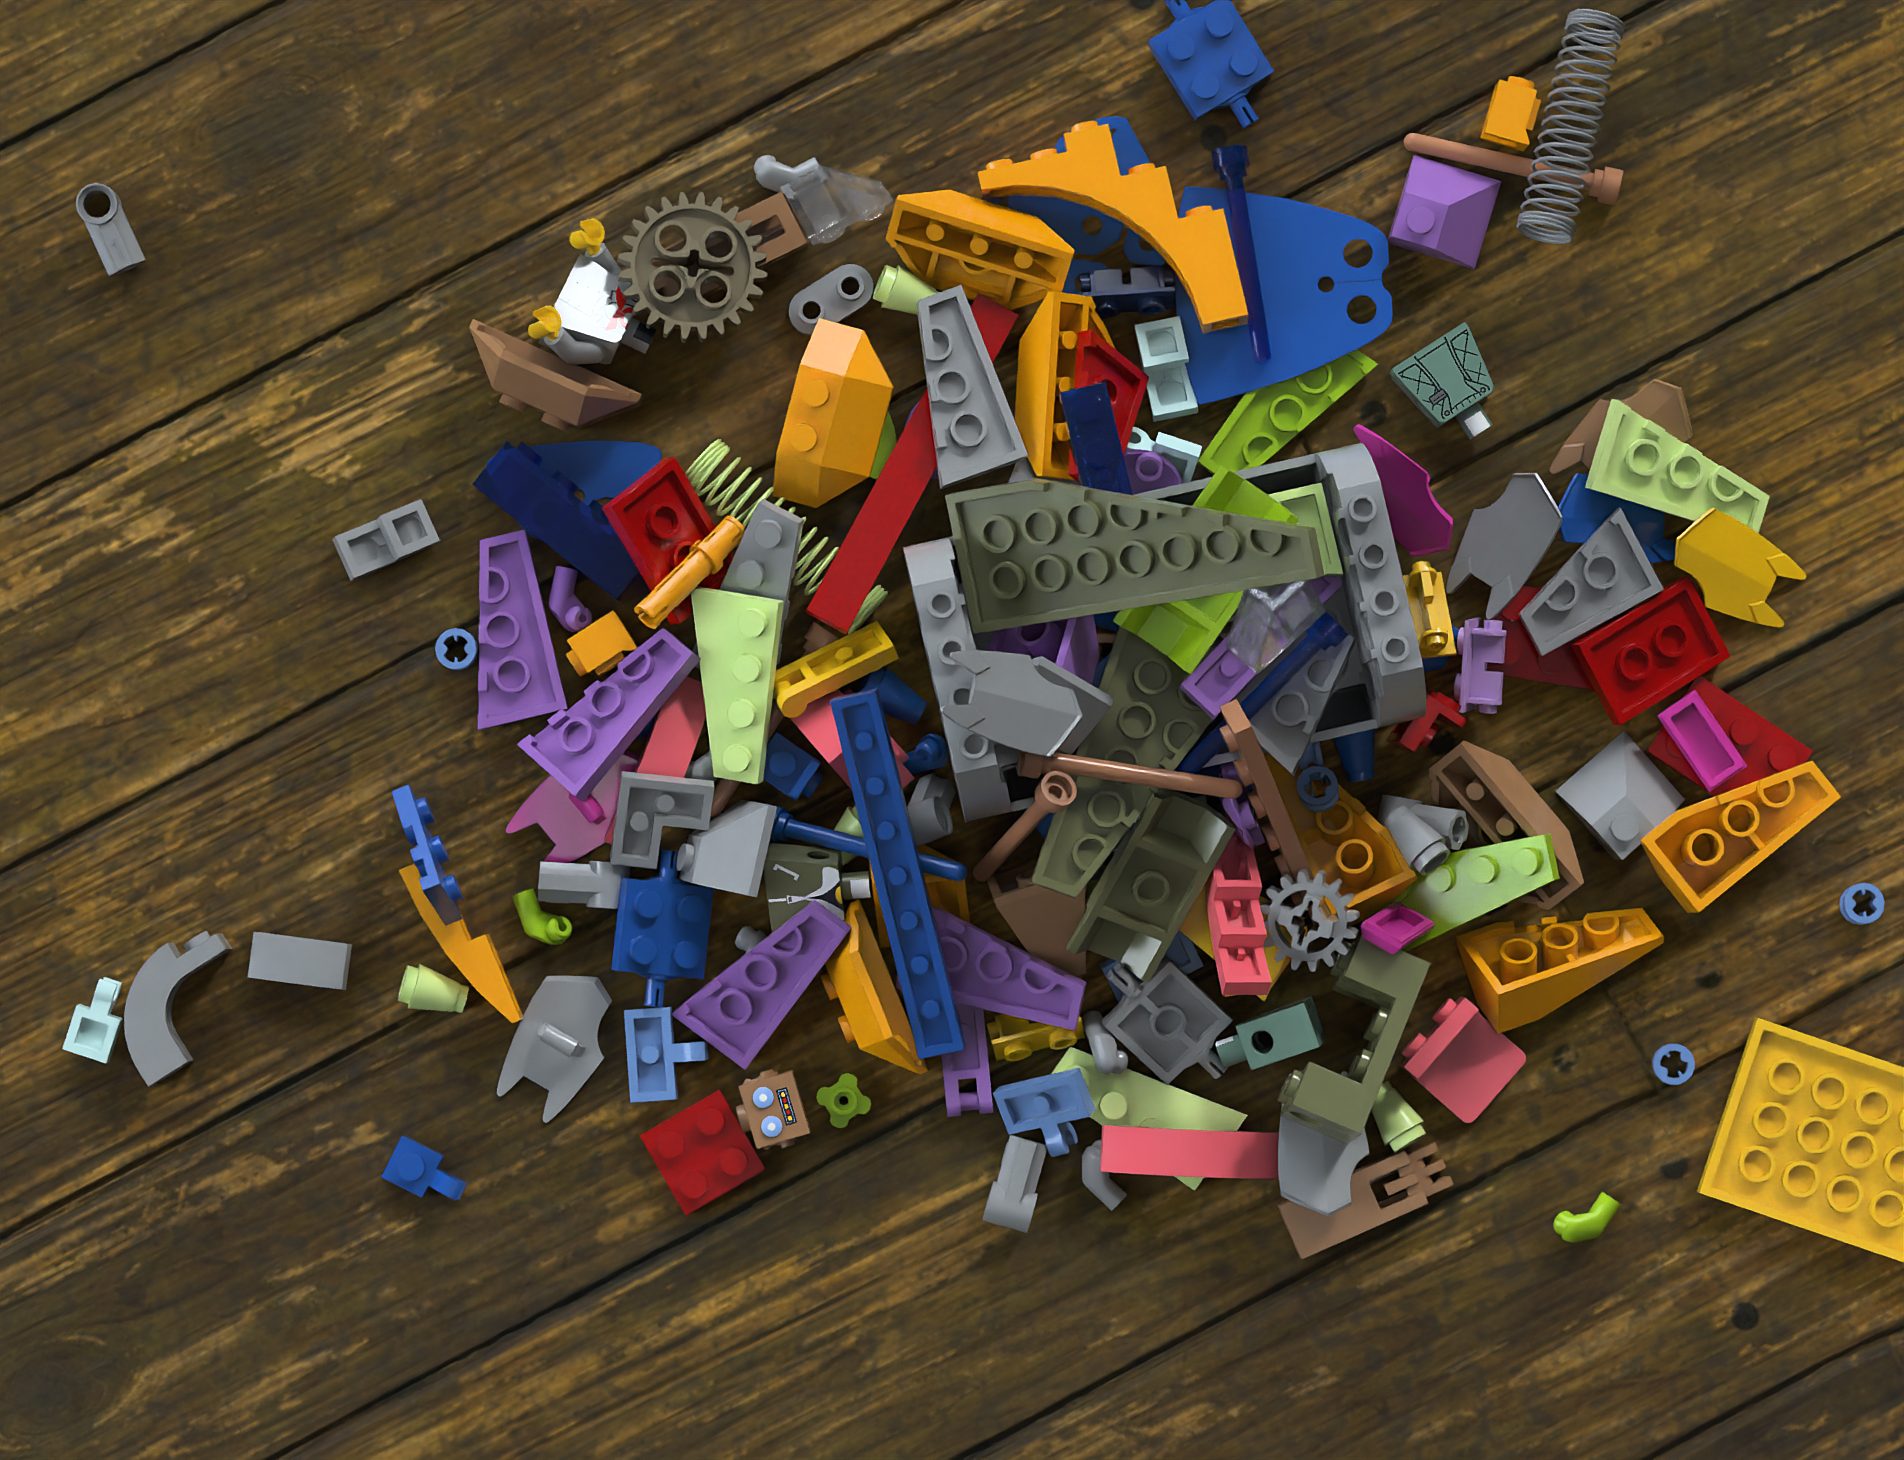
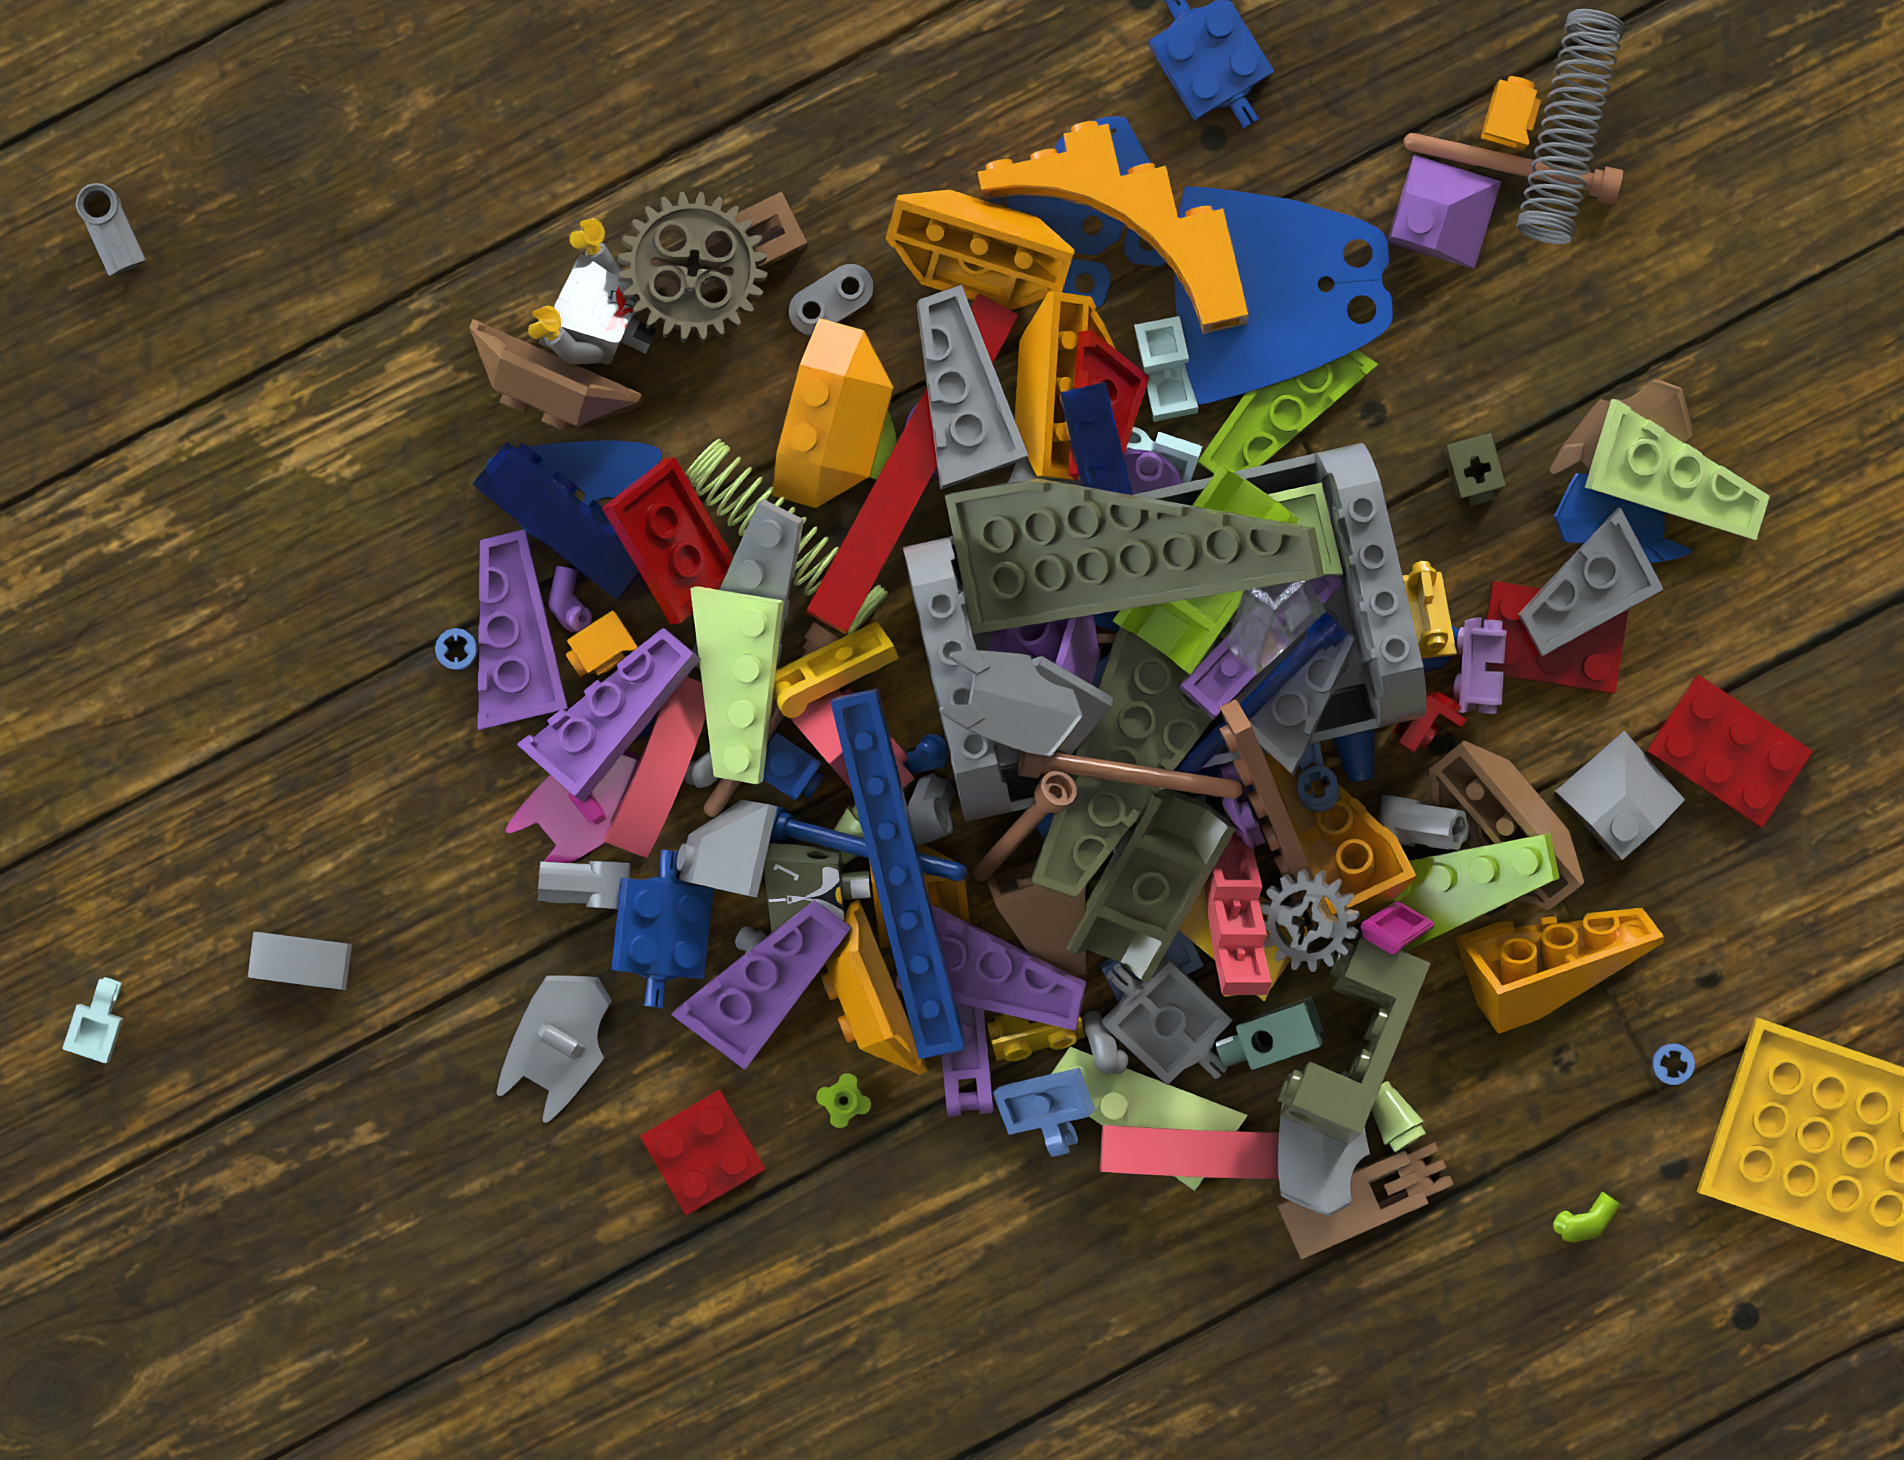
light grey arch [124,931,232,1087] -> none
light grey slope [332,499,440,581] -> none
blue plate [381,1135,468,1201] -> none
blue wing [392,784,464,926] -> none
yellowish green cone [398,964,469,1013] -> none
light orange slope [399,864,524,1023] -> none
lime arm [512,888,572,945] -> none
light grey plate [610,771,714,869] -> none
medium blue plate [624,1007,709,1103] -> none
light orange pin [634,516,745,629] -> none
medium nougat head [736,1069,811,1150] -> none
light grey arm [754,155,824,195] -> none
clear slope [780,165,893,246] -> none
blue cone [857,667,927,725] -> none
yellowish green cone [872,265,939,315] -> none
light grey piece [982,1135,1047,1233] -> none
dark blue hinge [1080,266,1175,318] -> none
light grey arm [1082,1140,1127,1211] -> none
clear blue piece [1211,145,1272,364] -> none
dark pink shield [1353,424,1453,556] -> none
light grey cone [1384,806,1450,875] -> none
torso [1388,322,1495,440] -> none
coral bracket [1399,996,1526,1123] -> none
light grey shield [1446,473,1563,620] -> none
red plate [1571,576,1731,725] -> none
light orange wedge [1640,761,1841,913] -> none
dark pink tile [1657,690,1747,792] -> none
yellow shield [1674,508,1807,627] -> none
medium blue bush [1839,883,1885,925] -> none
none -> olive brick [1442,433,1506,507]

